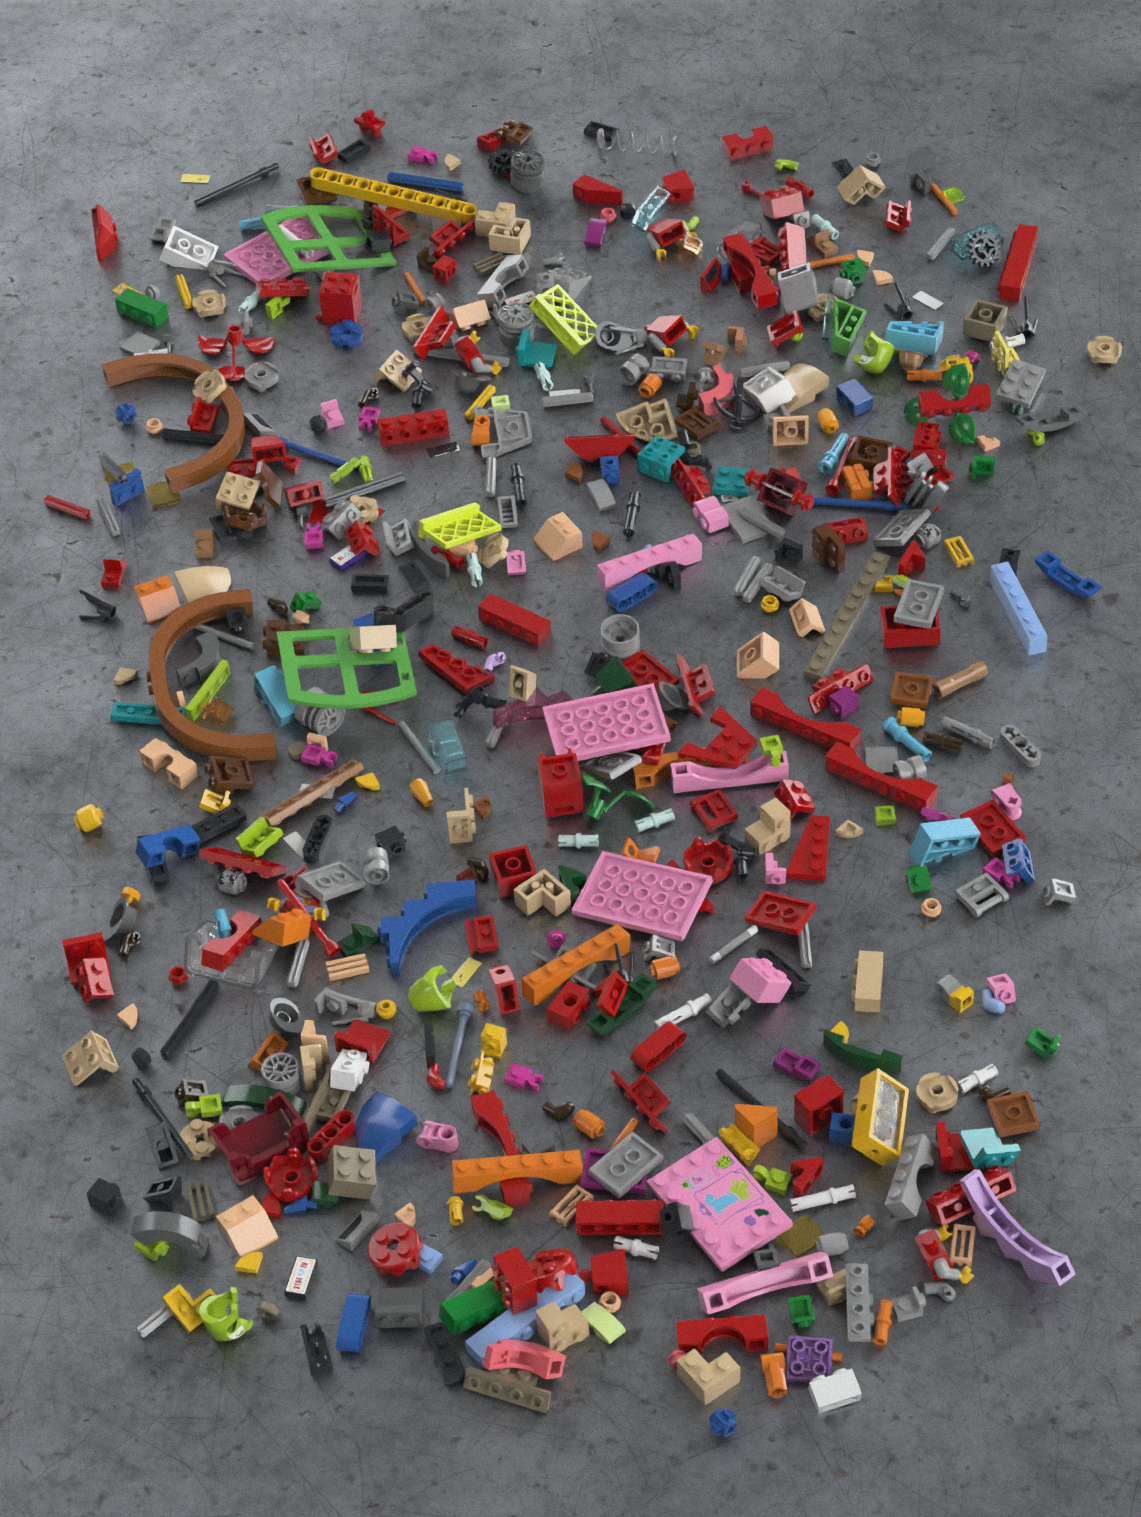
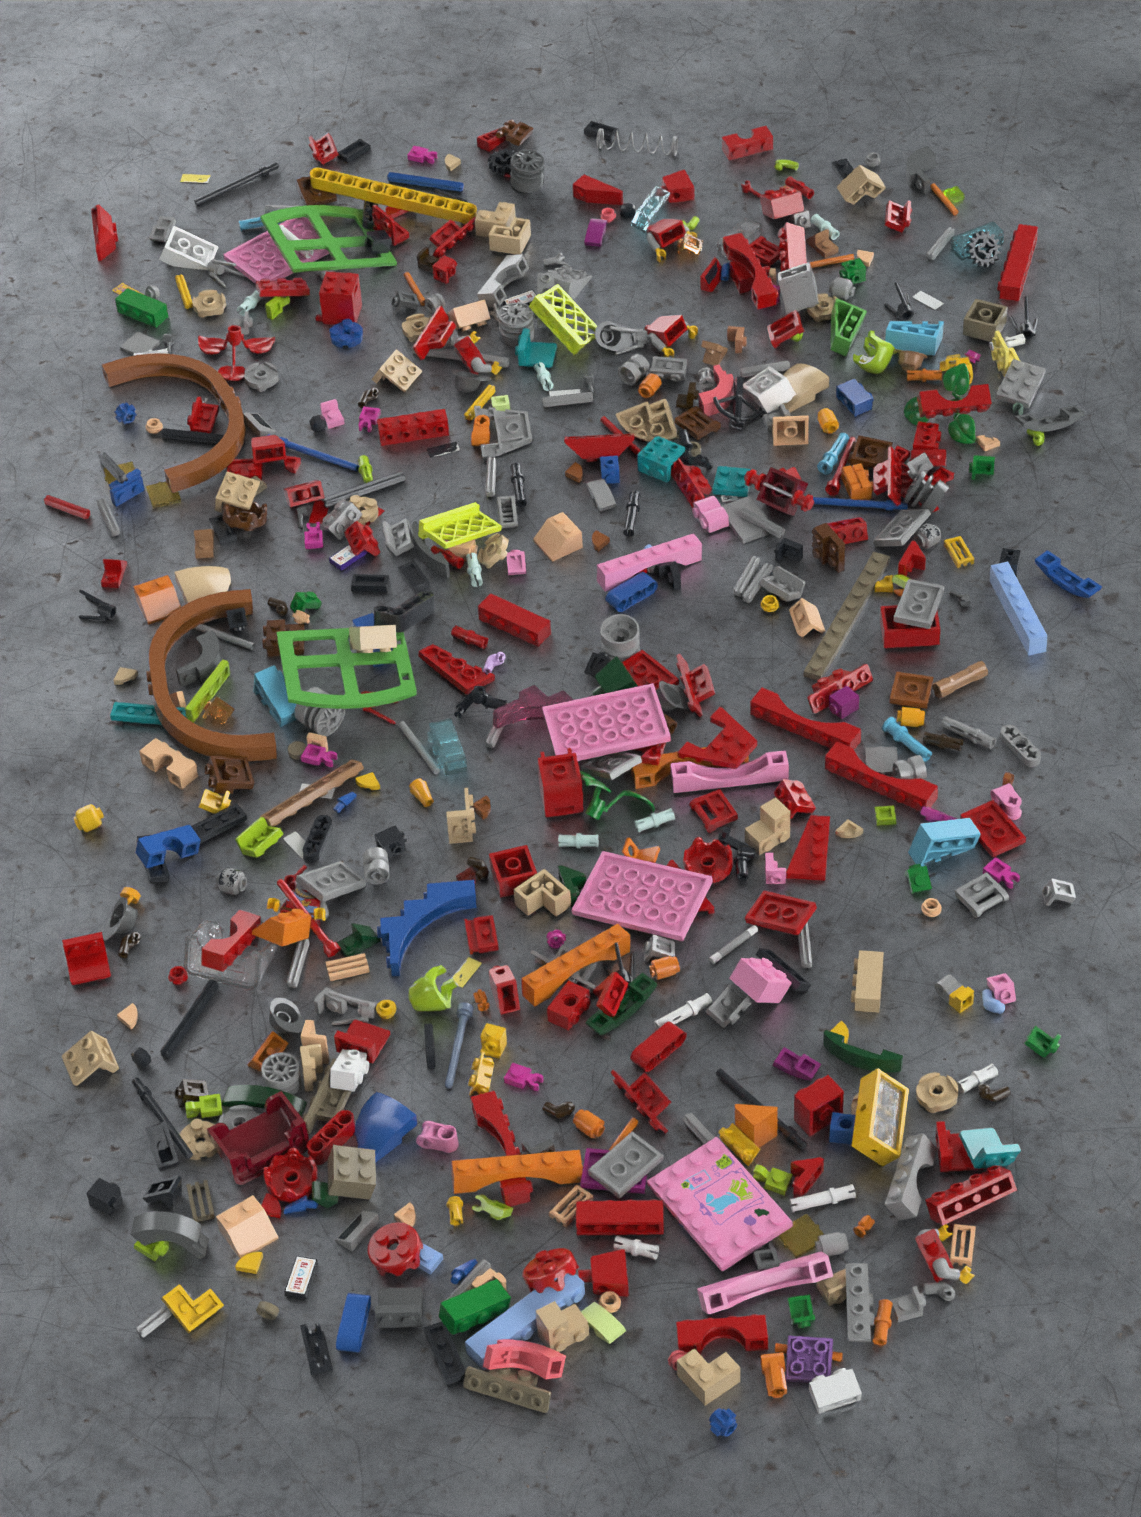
bracket [75,958,114,1003] -> none
tan plate [193,370,227,404] -> none
red plate [199,847,287,878] -> none
lime piece [199,1287,253,1342] -> none
medium azure pin [213,909,232,939] -> none
reddish brown tile [256,460,283,509] -> none
lime axle [329,457,360,484] -> none
red hips [354,109,385,137] -> none
black pin [401,360,433,410] -> none
red arm [426,1063,446,1090] -> none
dark tan tile [473,252,506,277] -> none
red brick [492,1246,538,1315] -> none
tan slope [509,665,537,702] -> none
black brick [659,1202,695,1238] -> none
light nougat slope [737,631,779,679] -> none
lime plate [759,735,783,767] -> none
clear light blue bar [822,294,833,341] -> none
light nougat tile [872,270,893,285] -> none
lavender arch [959,1169,1076,1286] -> none
dark orange plate [987,1091,1041,1138] -> none
blue bracket [1002,838,1035,884] -> none
tan plate [1087,336,1122,364] -> none

